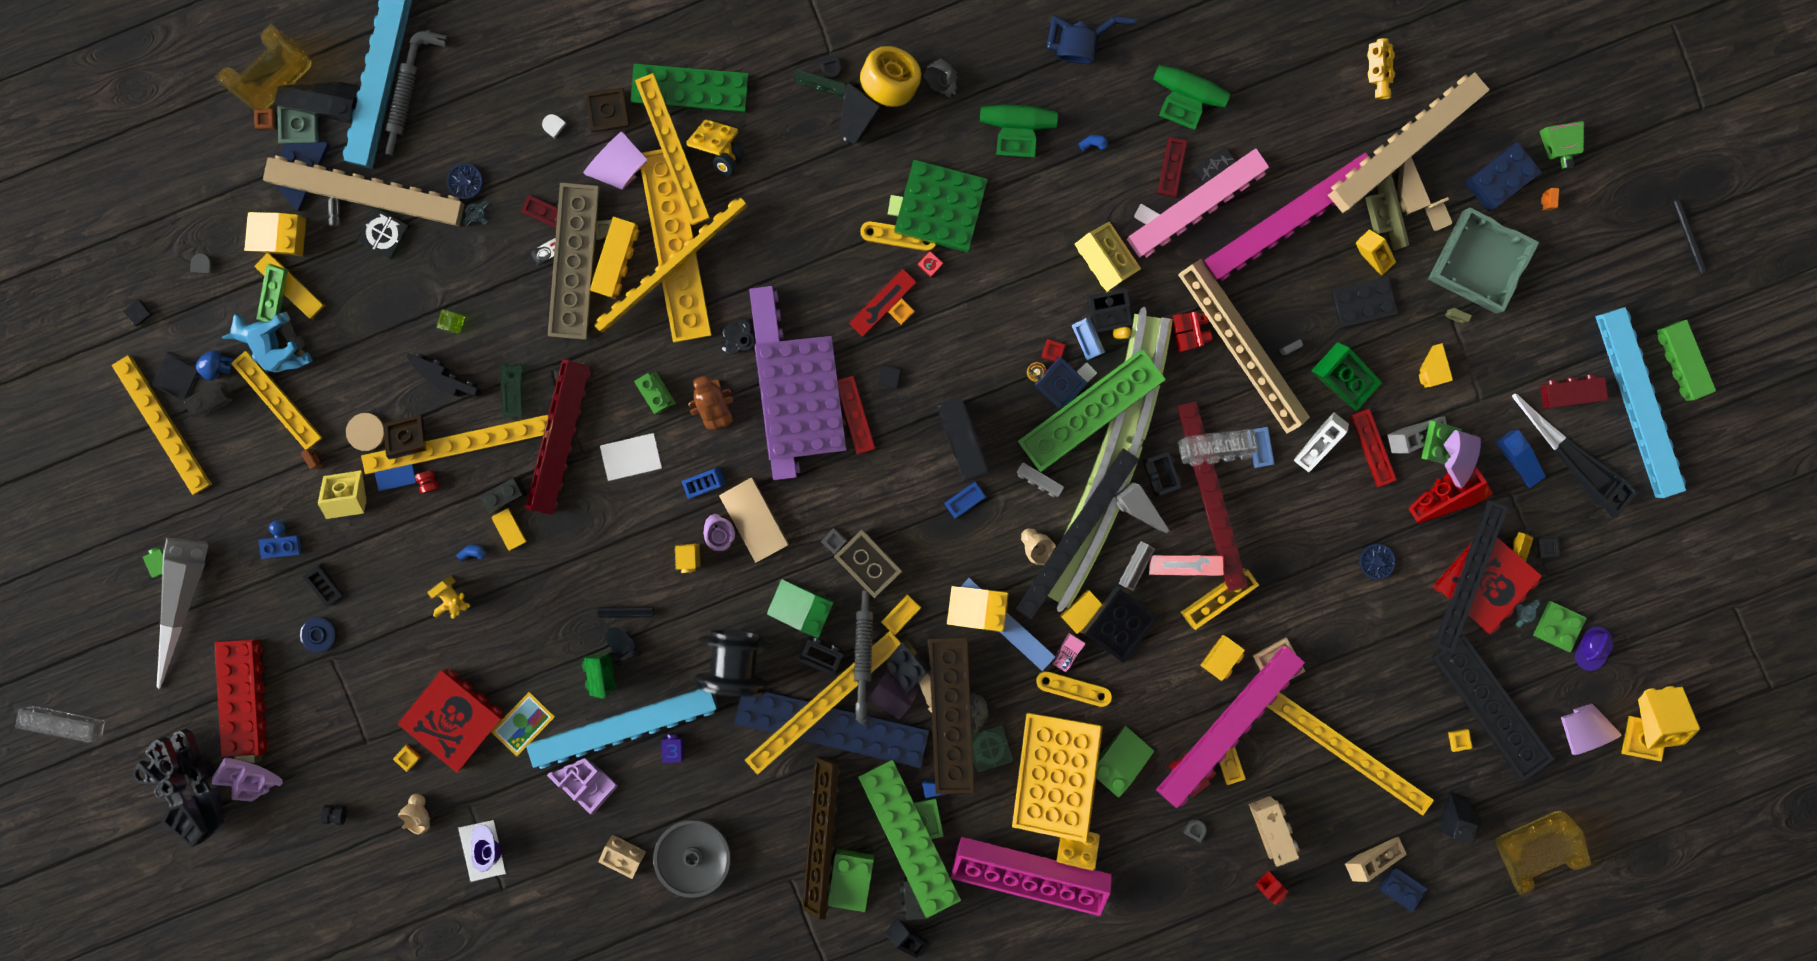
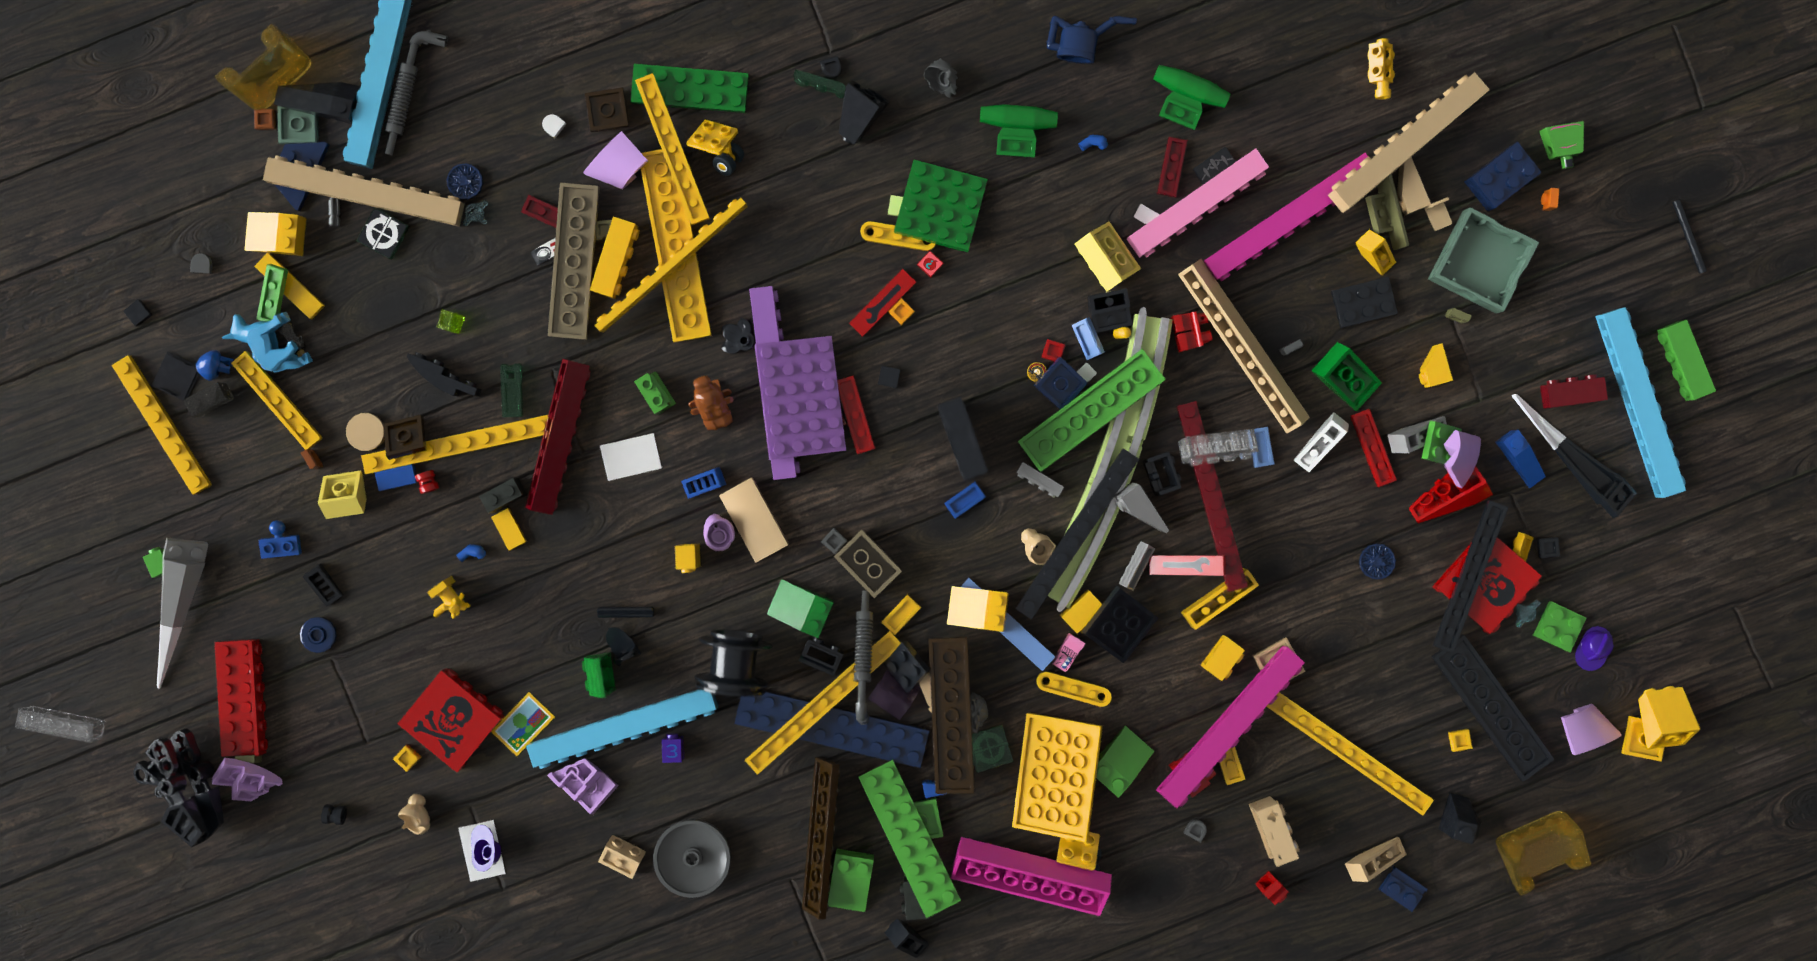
yellow wheel [860,46,921,107] -> none

